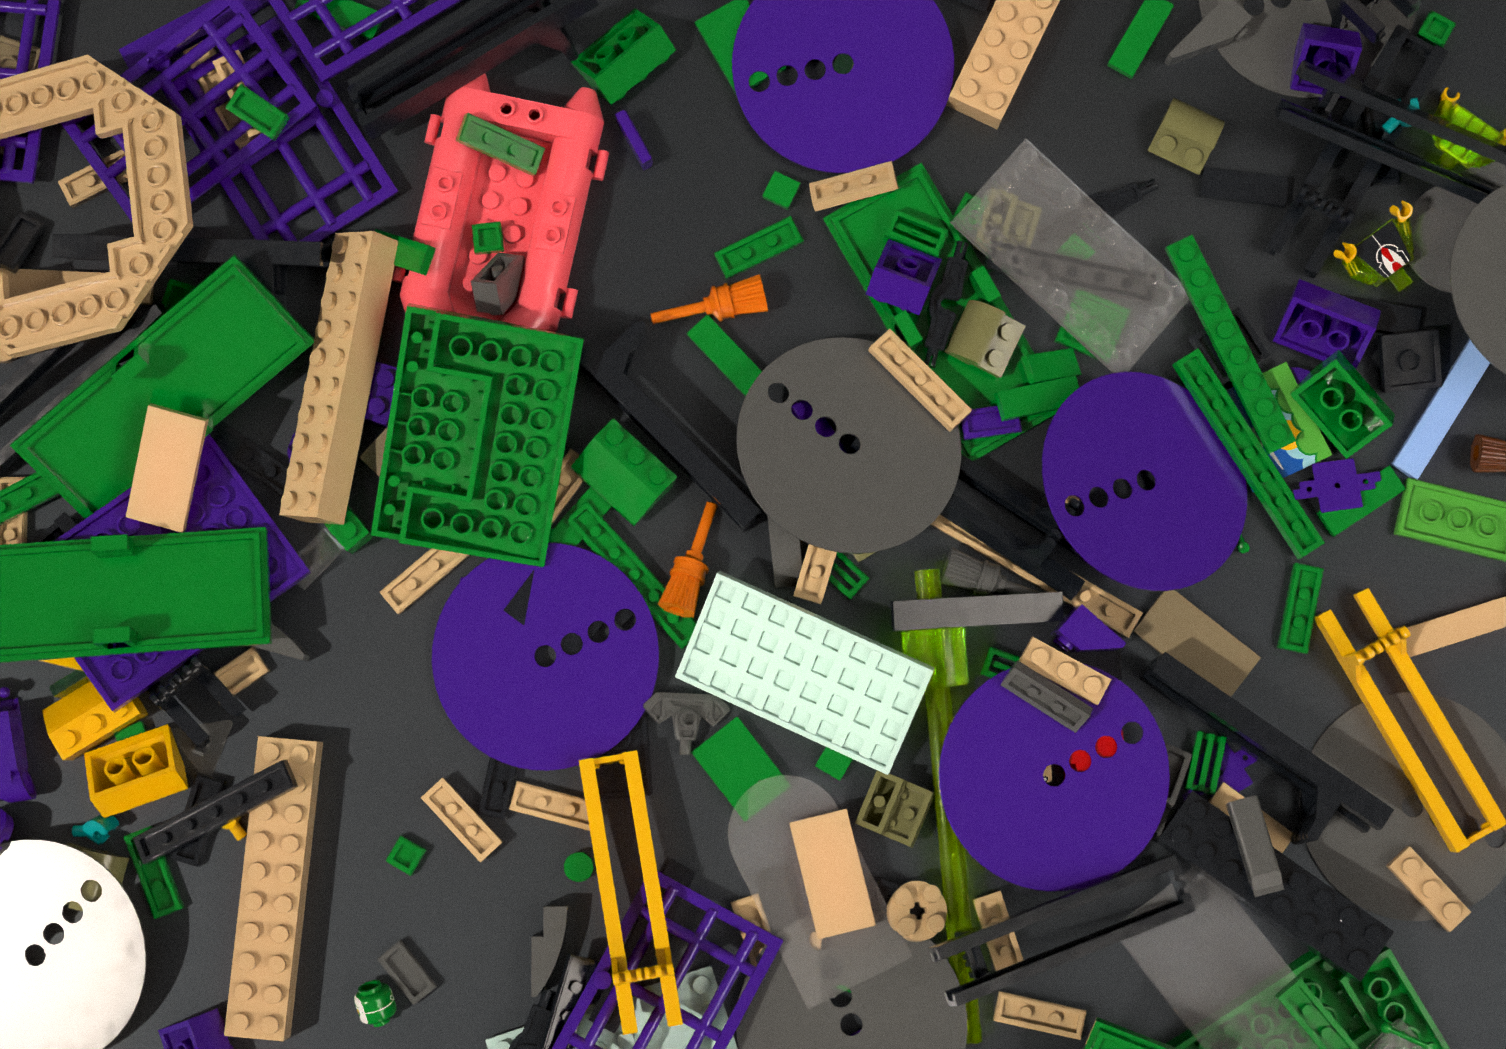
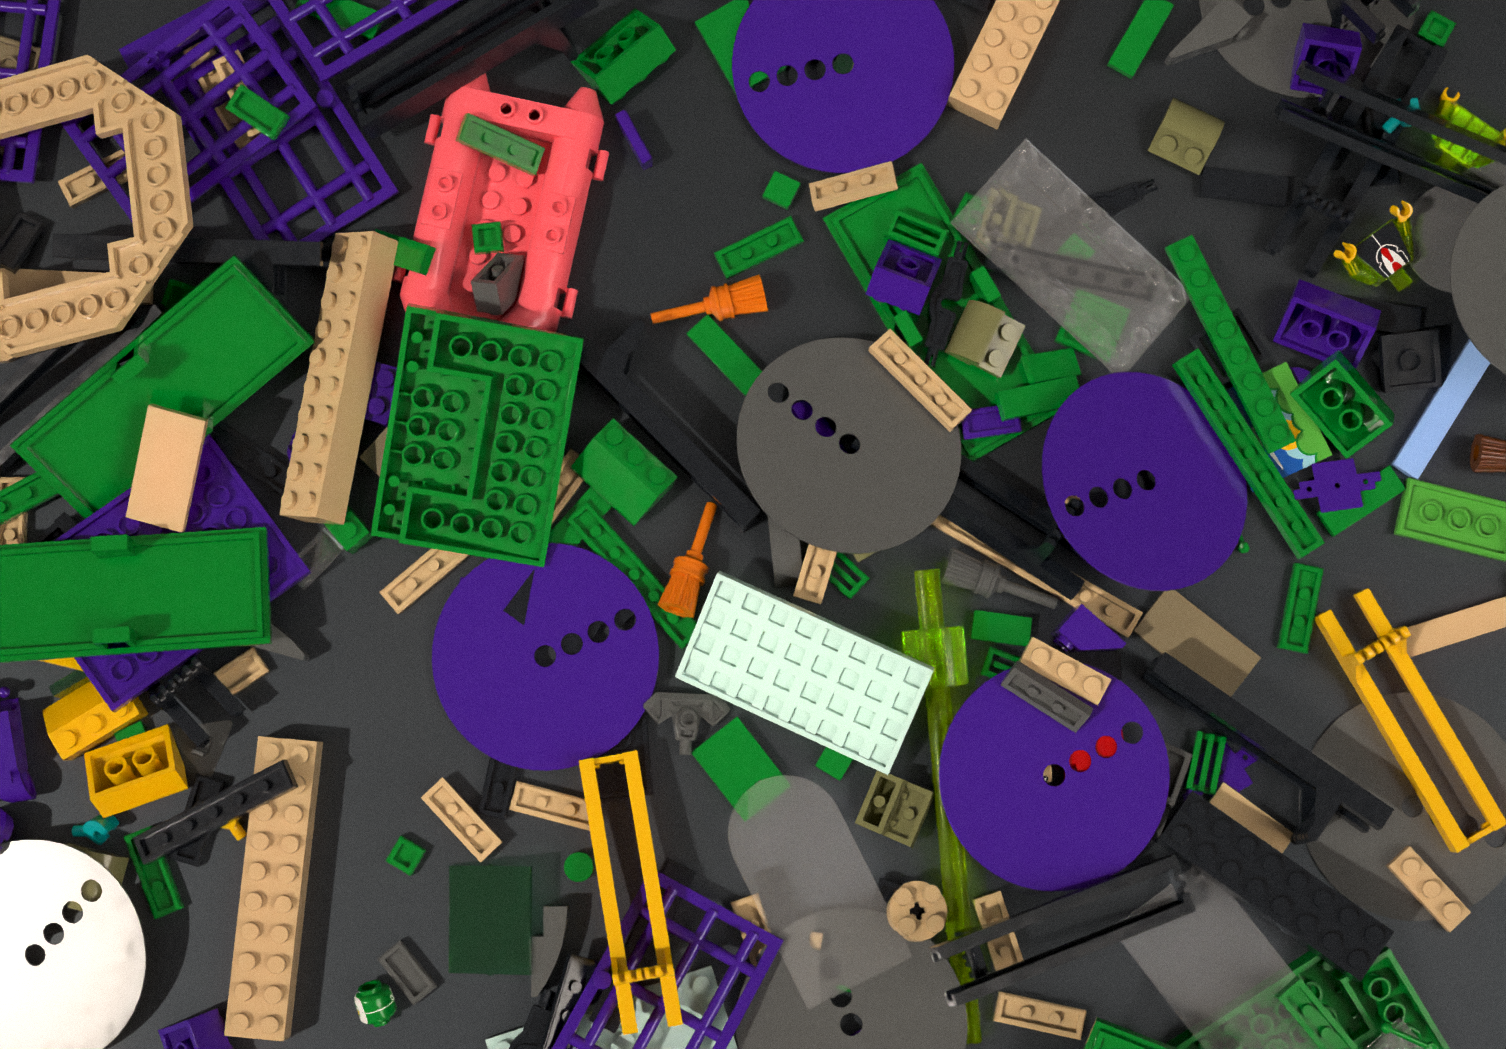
tan tile [789,809,876,939] -> none
tile [890,592,1064,631] -> none
dark grey piece [1226,795,1285,897] -> none
none -> clear green piece [449,864,532,976]
none -> green tile [970,610,1032,647]

